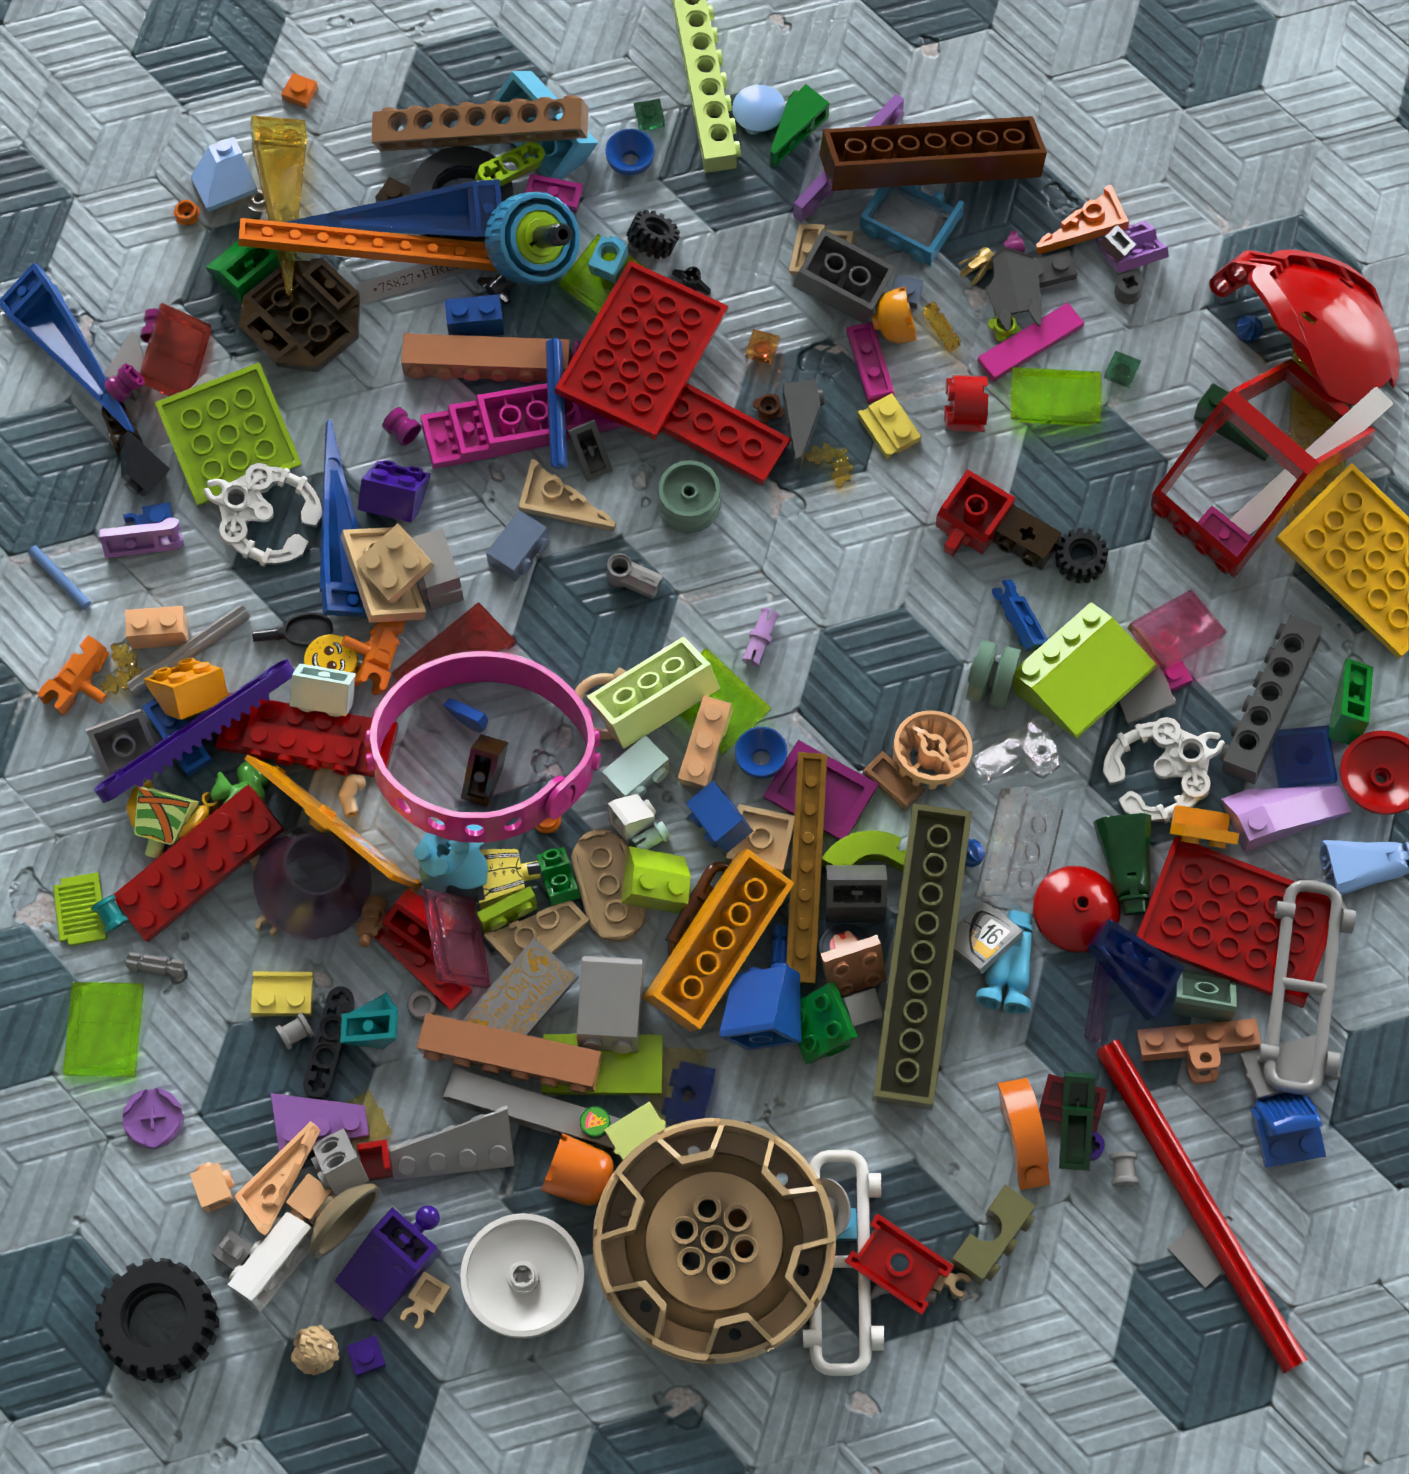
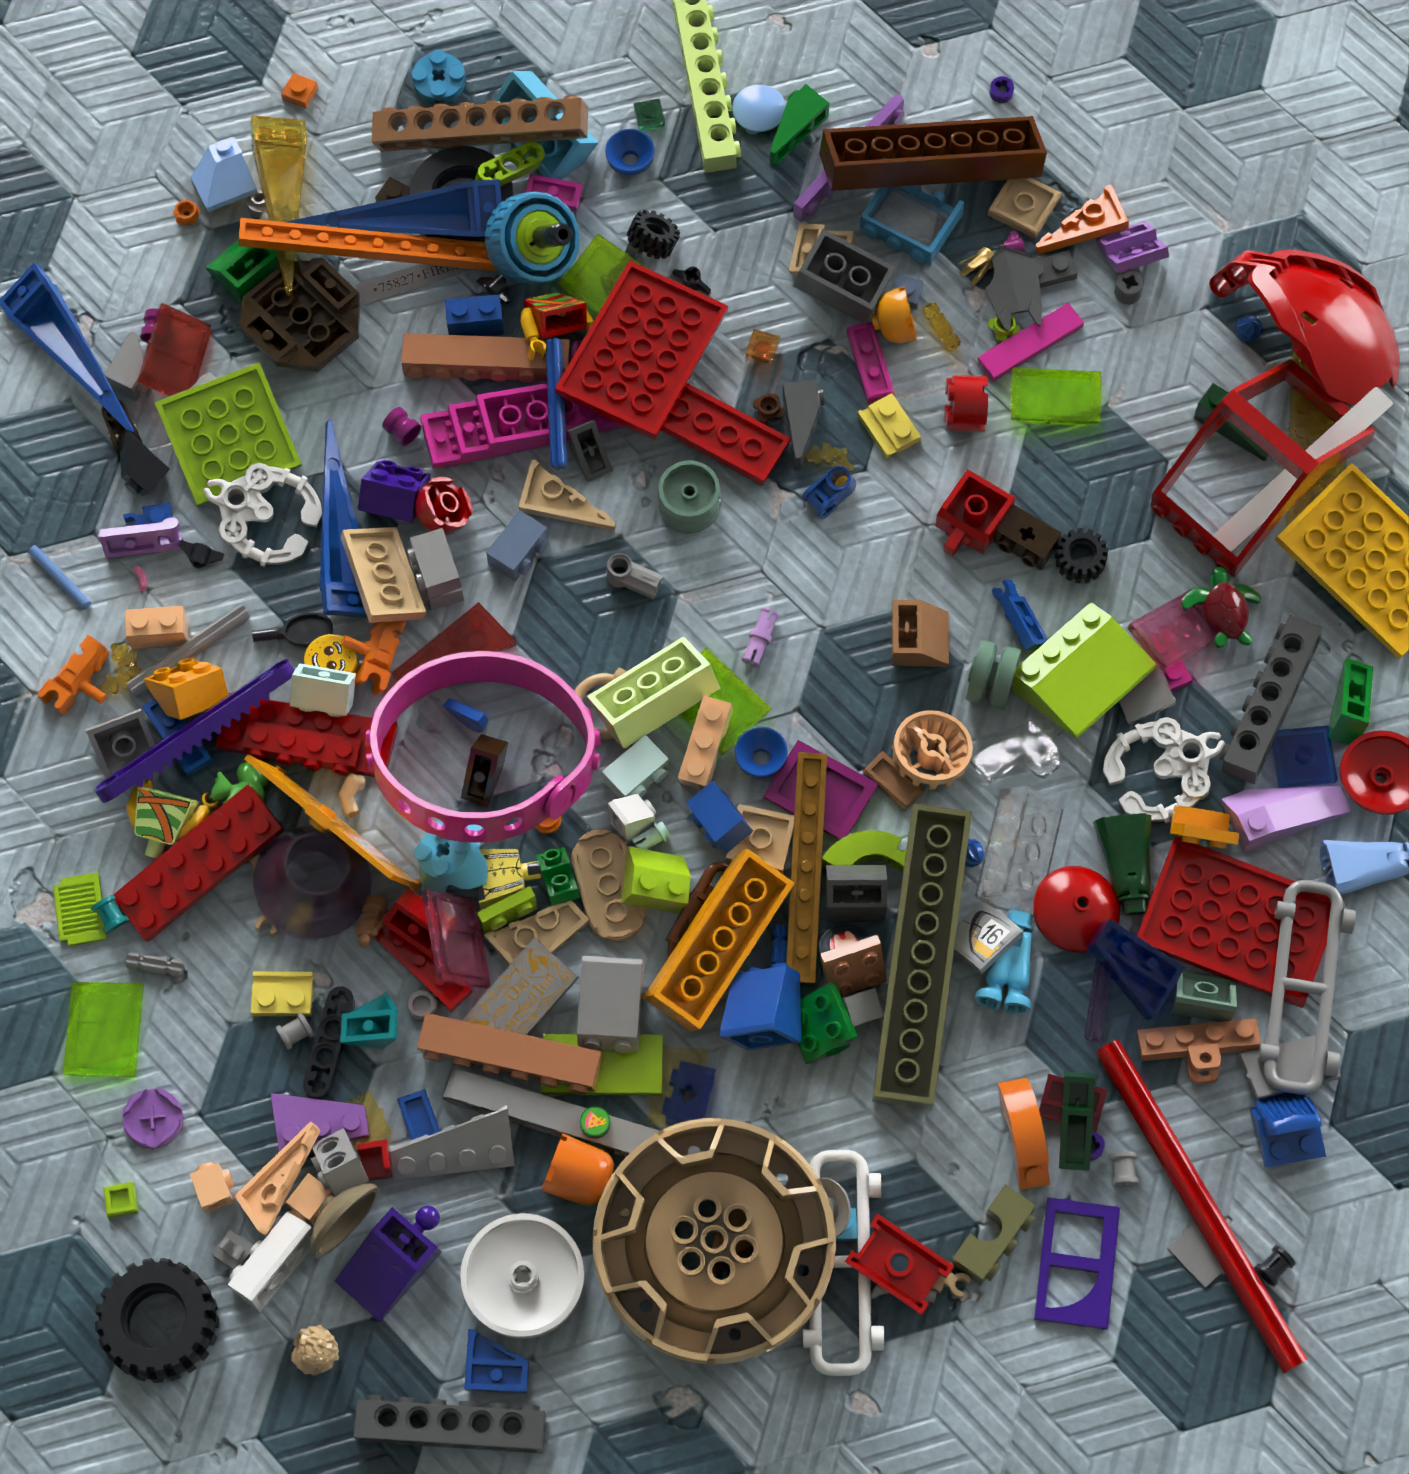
magenta wheel [104,363,144,403] -> none
dark purple plate [346,1335,386,1377] -> none
tan plate [355,523,435,604] -> none
tan plate [400,1271,451,1331] -> none
medium azure brick [588,235,629,283] -> none
yellowish green piece [604,1101,666,1161] -> none
dark grey plate [1099,225,1136,262] -> none
clear green plate [1104,351,1141,388] -> none
dark pink plate [1198,506,1252,557] -> none
none -> lime tile [103,1182,139,1219]
none -> bright pink leg [133,565,147,591]
none -> black piece [179,540,224,569]
none -> dark grey brick [353,1395,546,1454]
none -> blue tile [397,1089,440,1140]
none -> dark azure plate [411,49,465,103]
none -> red cylinder [415,476,473,535]
none -> blue wing [464,1329,529,1394]
none -> torso [521,293,594,361]
none -> blue piece [802,466,856,519]
none -> medium nougat slope [891,600,949,667]
none -> tan tile [987,178,1061,239]
none -> dark purple bush [989,76,1014,103]
none -> dark purple window [1034,1197,1120,1330]
none -> animal [1181,566,1262,648]
none -> black bush [1254,1245,1296,1287]

